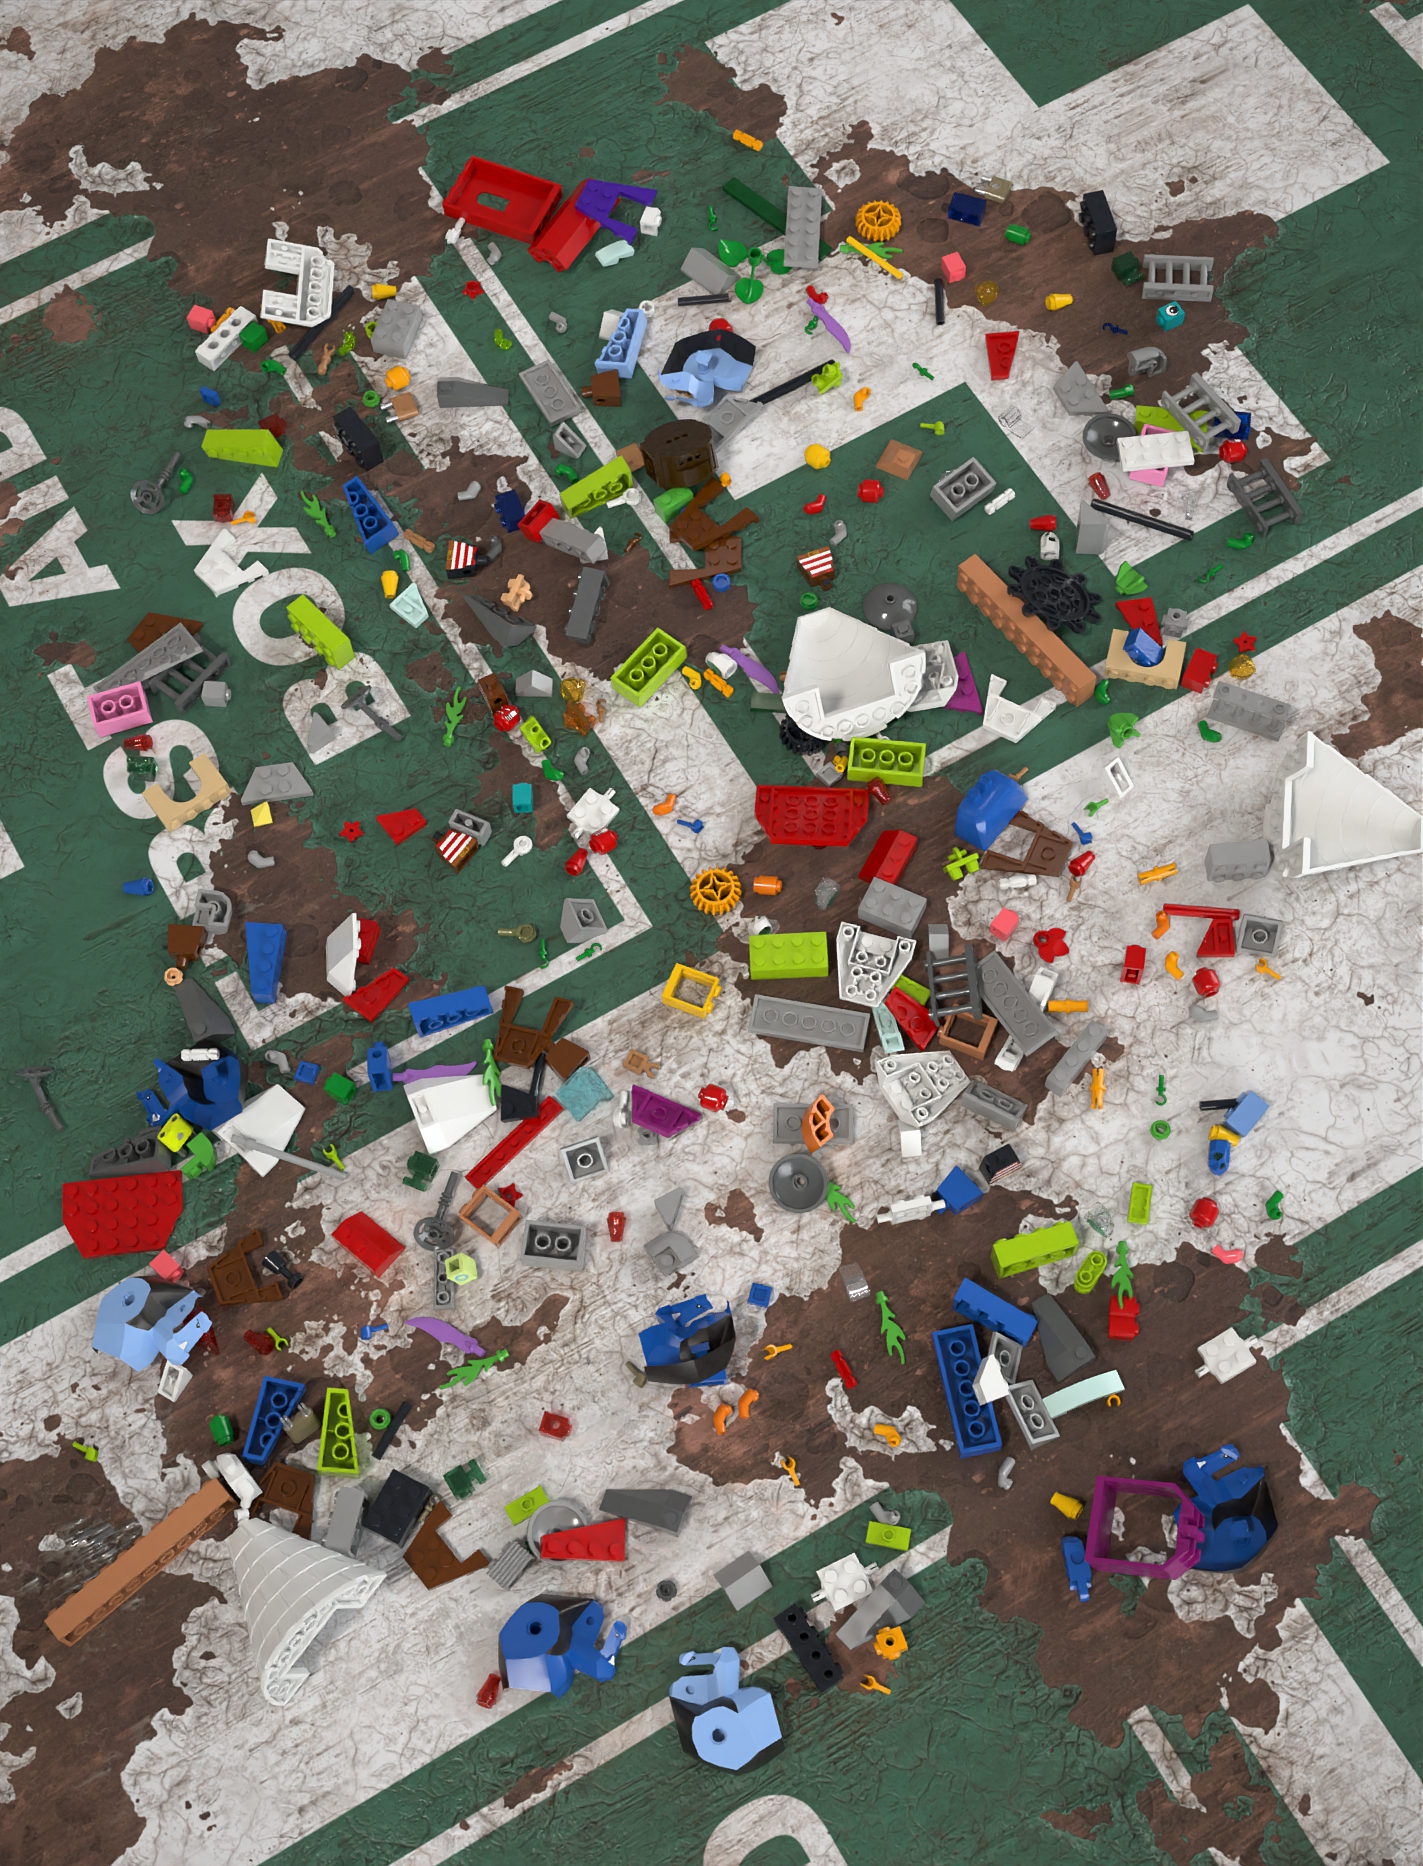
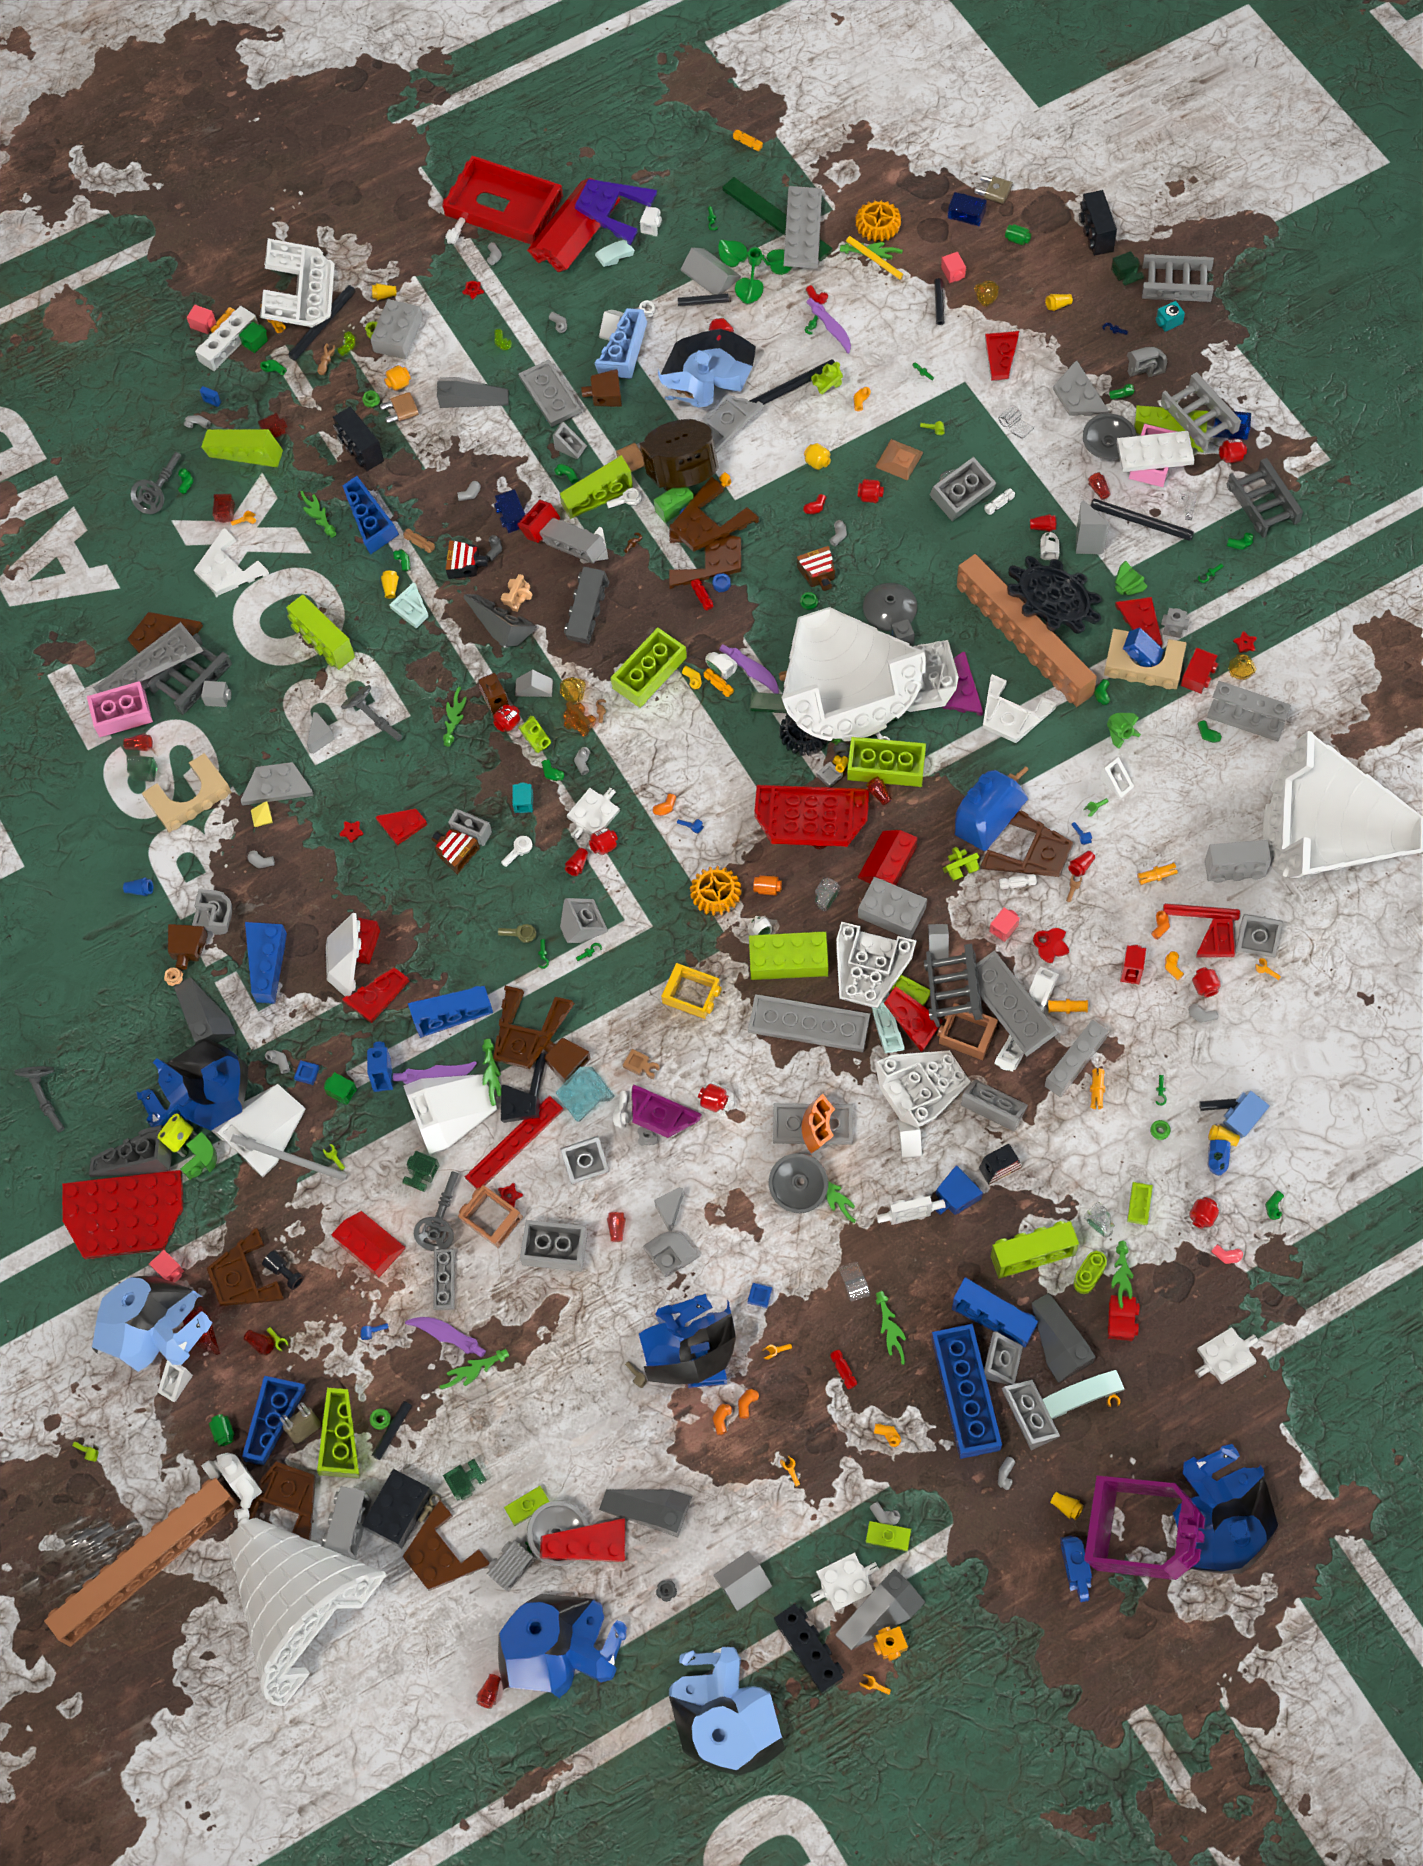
white axle [181,1048,220,1061] -> none
yellowish green brick [445,1253,478,1285] -> none
clear red brick [538,1411,572,1442] -> none
white slope [972,1354,1009,1405] -> none

